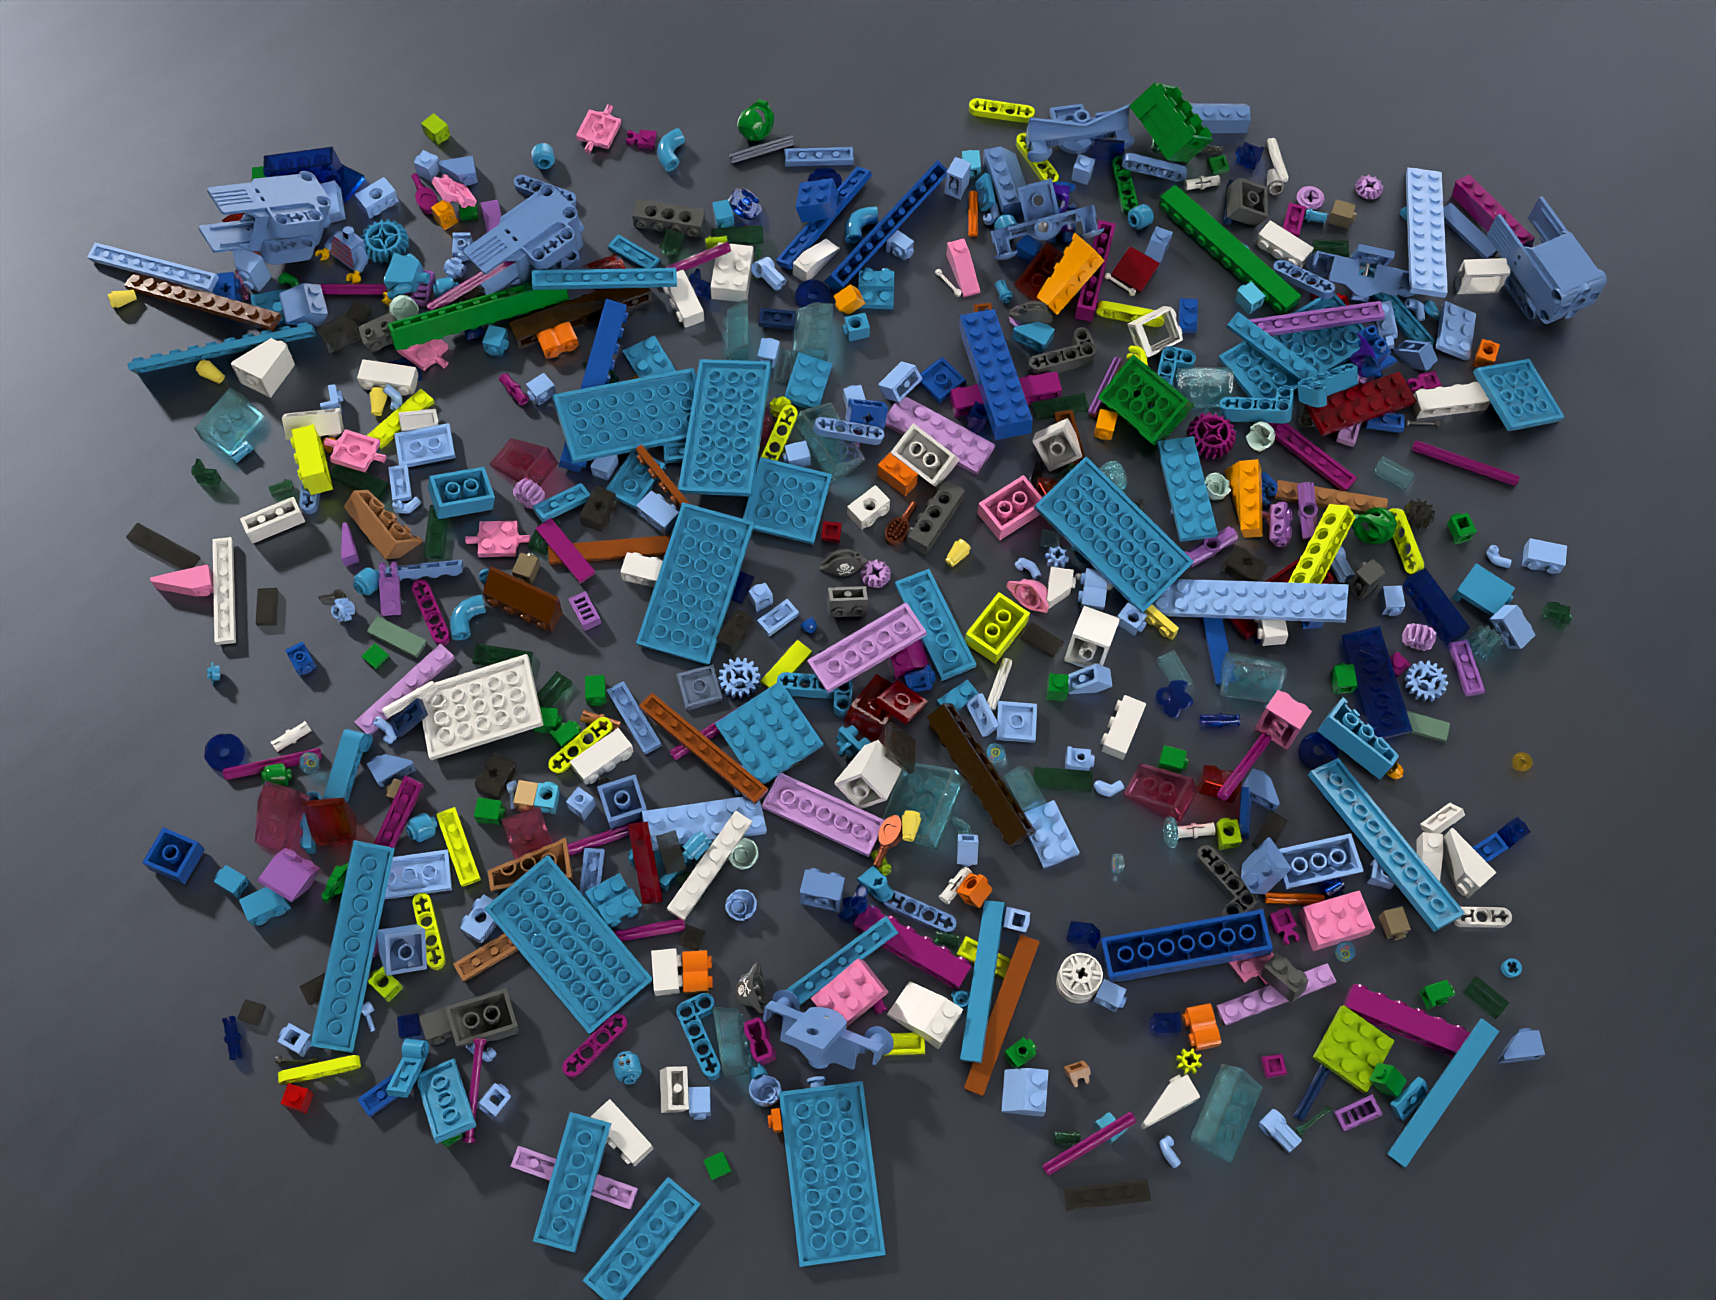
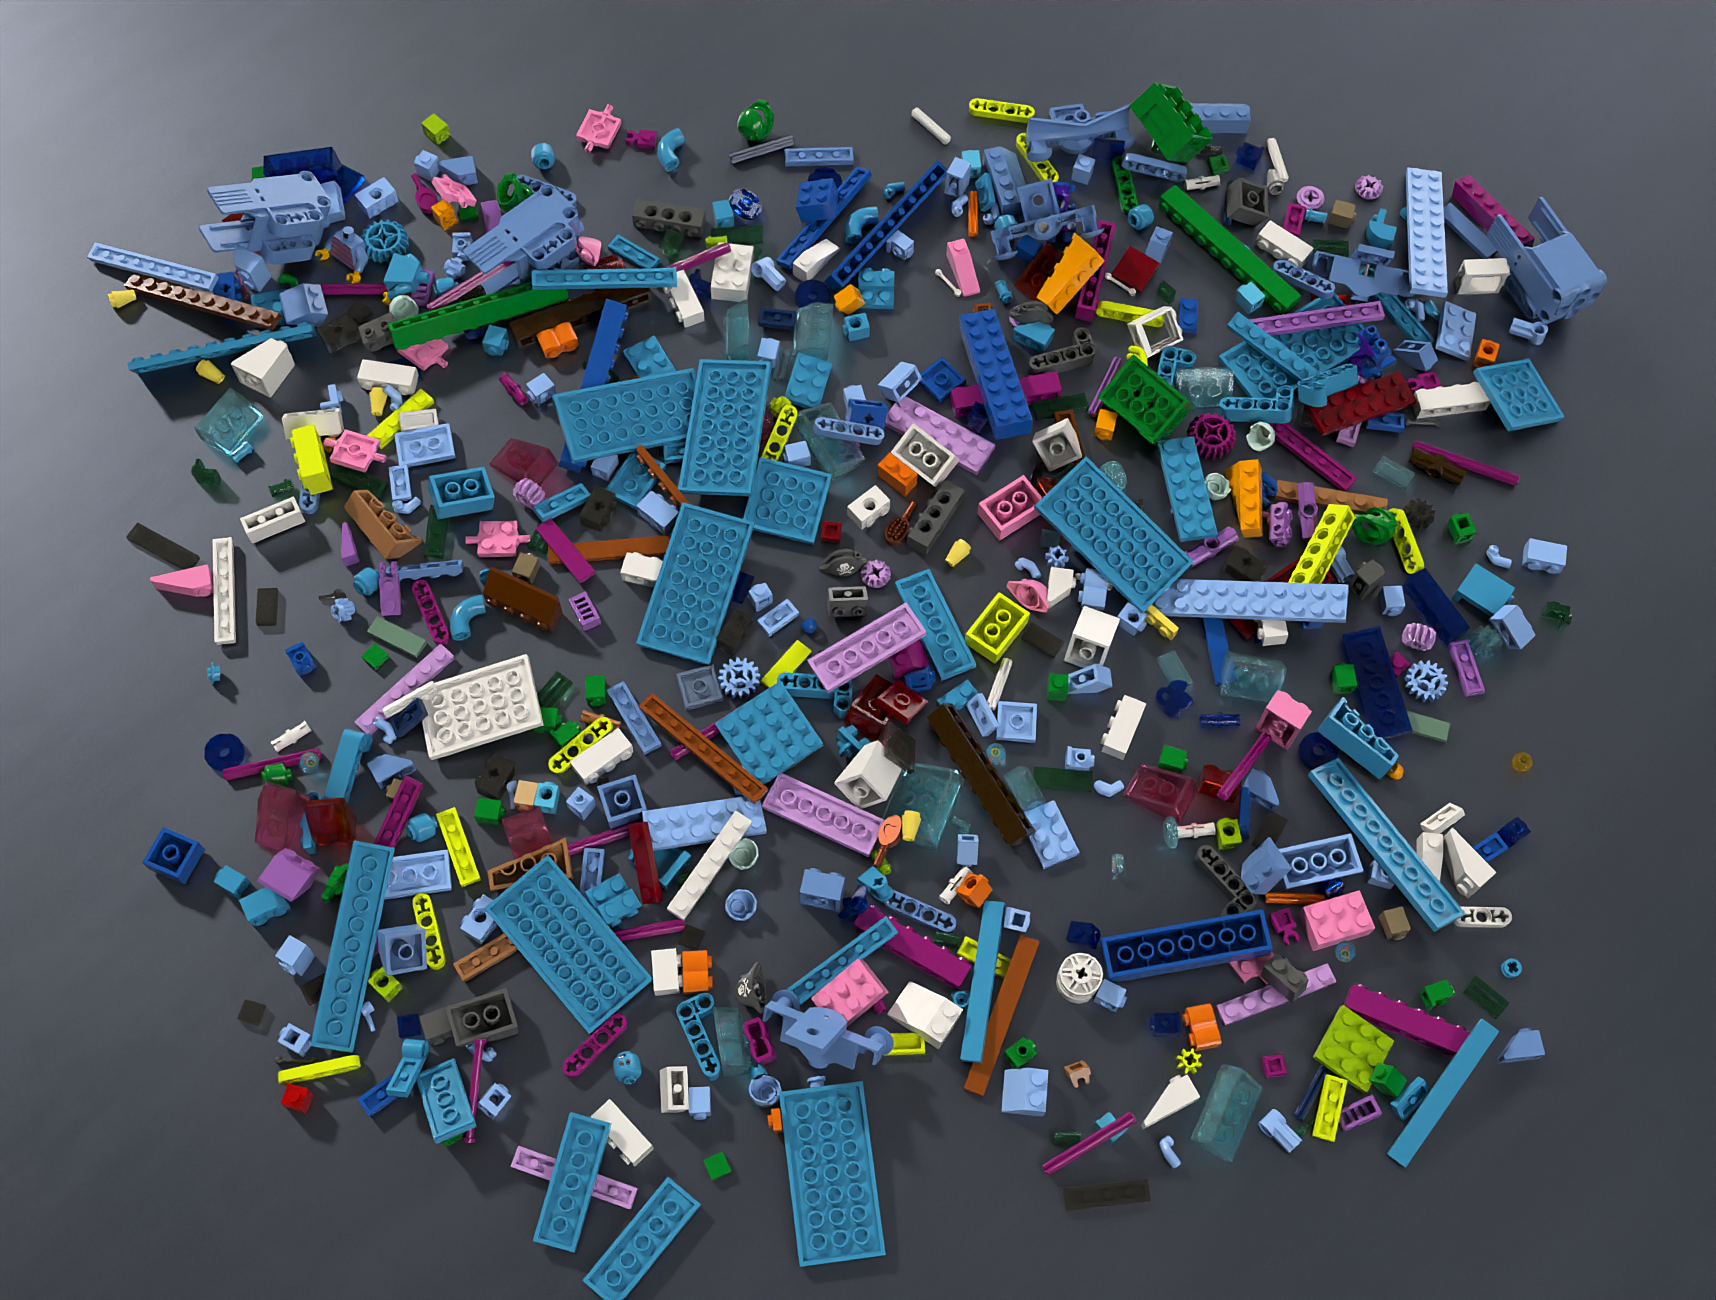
clear blue pin [222,1016,243,1060] -> none
clear green tile [472,644,534,666] -> none
clear smoke tile [655,830,687,875] -> none
dark azure brick [682,830,712,860] -> none
light blue hinge [1376,300,1398,349] -> none
none -> light blue brick [275,935,316,976]
none -> green helmet [496,173,533,213]
none -> bright pink hat [574,236,601,266]
none -> dark azure arm [883,182,905,199]
none -> white axle [911,107,951,145]
none -> light blue arm [951,194,968,217]
none -> clear green tile [1157,280,1176,304]
none -> neon yellow tile [1312,1074,1348,1142]
none -> dark azure brick [1365,208,1397,250]
none -> dark brown piece [1408,447,1466,485]
none -> light blue piece [1509,318,1548,345]

